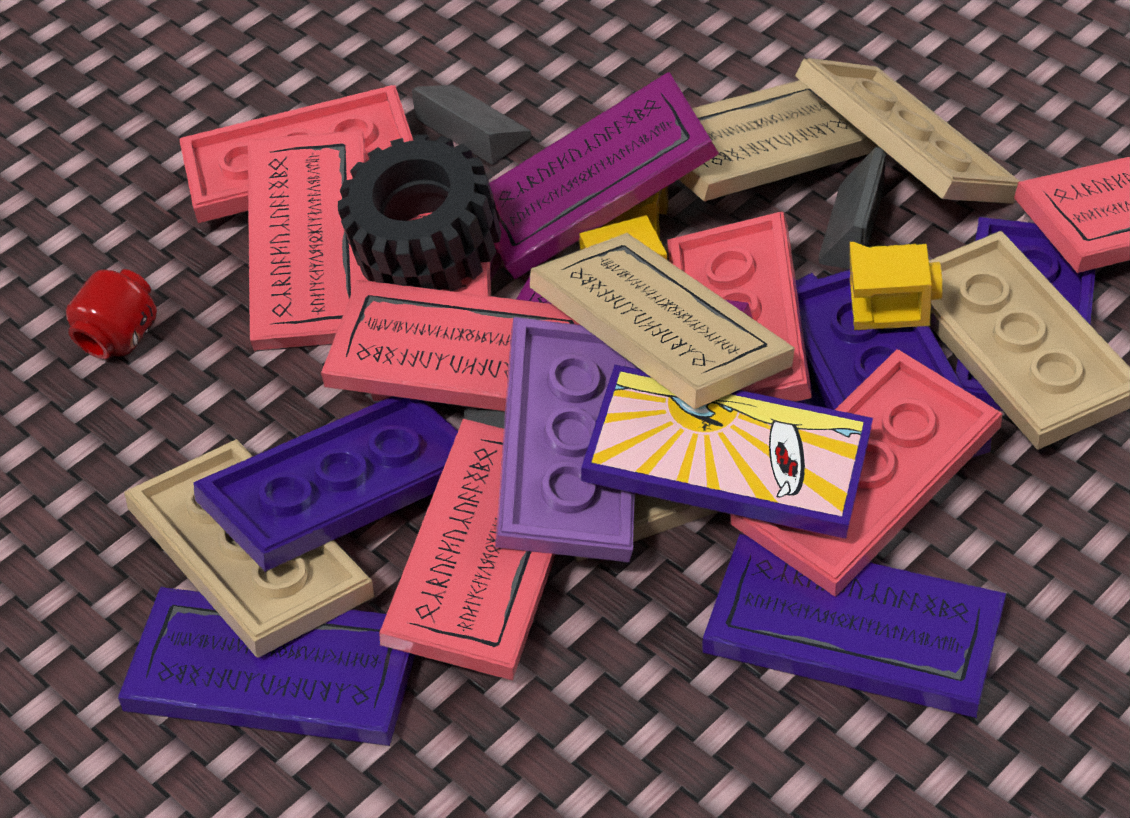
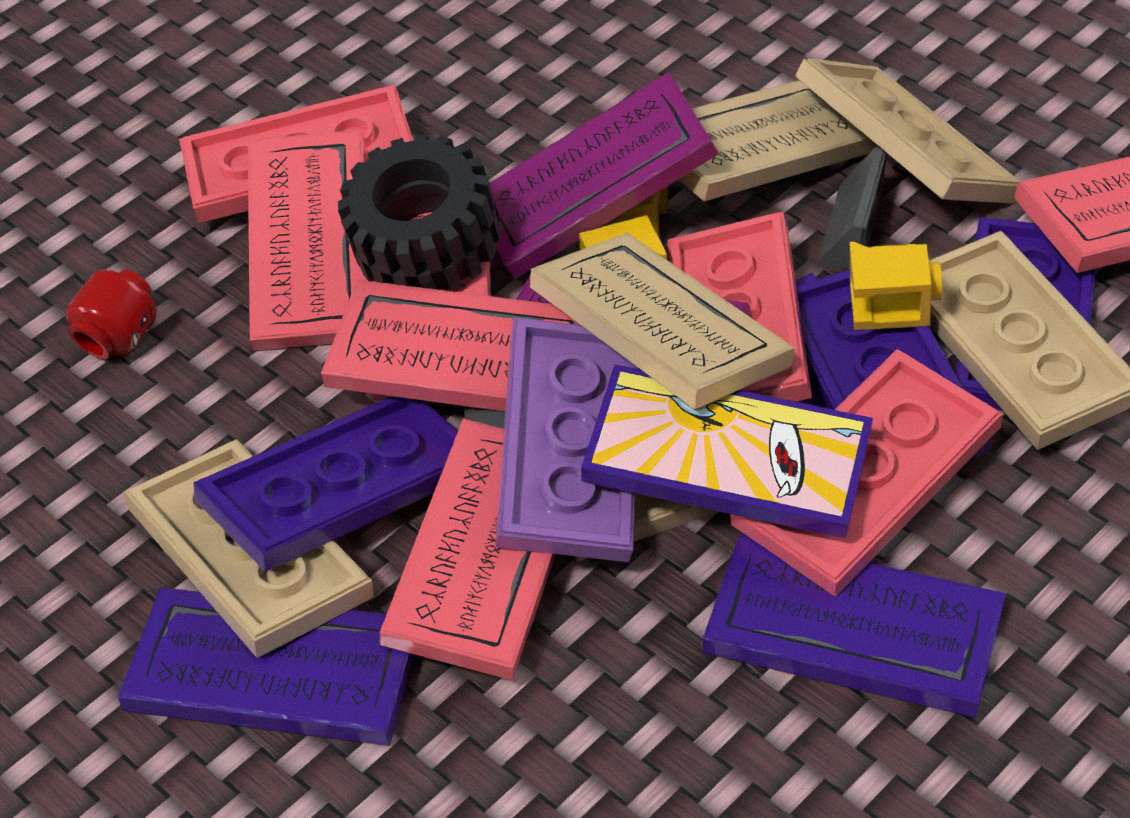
dark grey slope [412,85,531,165] -> none

